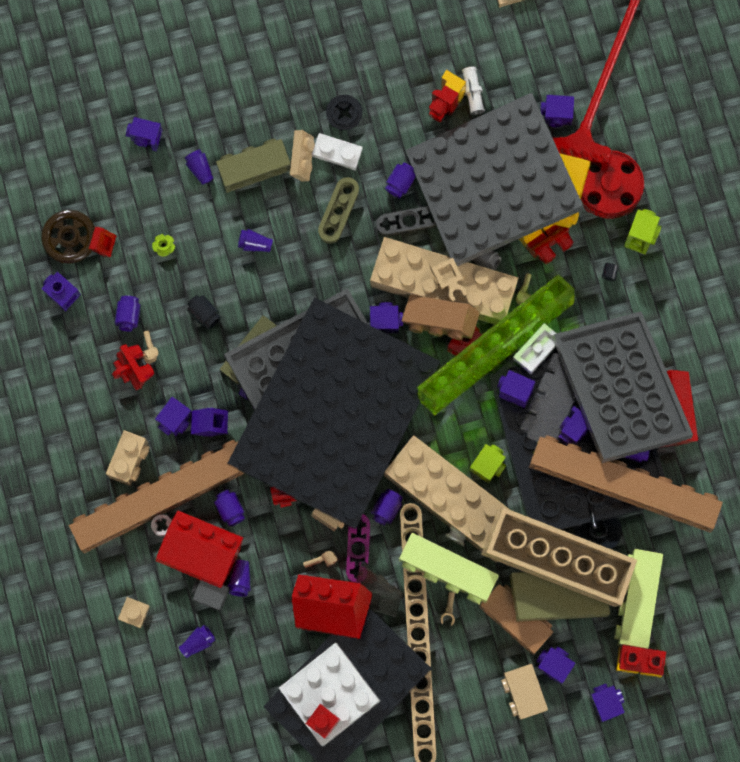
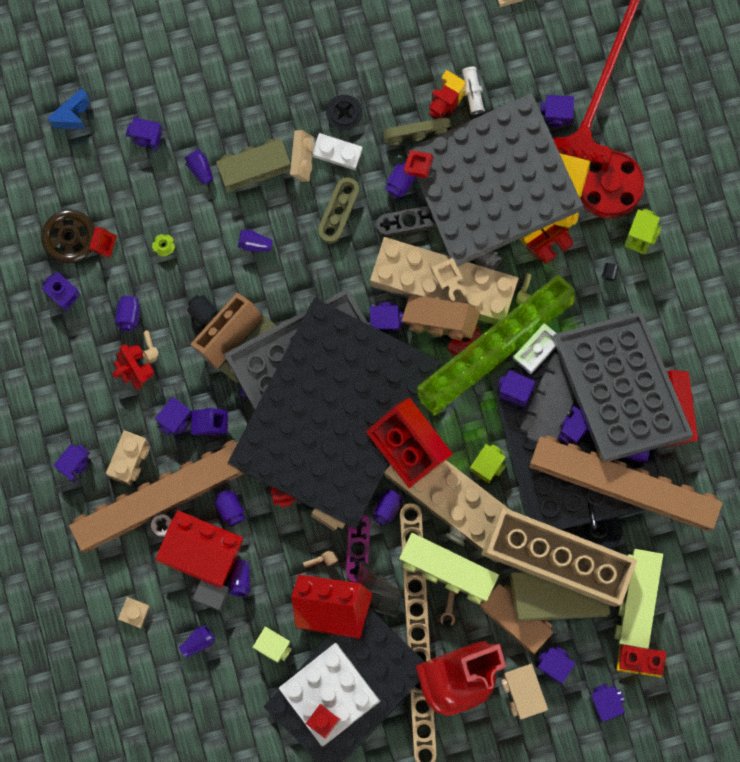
none -> blue slope [47,88,90,129]
none -> dark purple brick [53,444,90,483]
none -> medium nougat brick [190,293,263,369]
none -> yellowish green brick [253,627,292,664]
none -> red slope [366,398,453,488]
none -> olive plate [383,118,452,146]
none -> red plate [403,150,434,178]
none -> red piece [415,640,506,716]

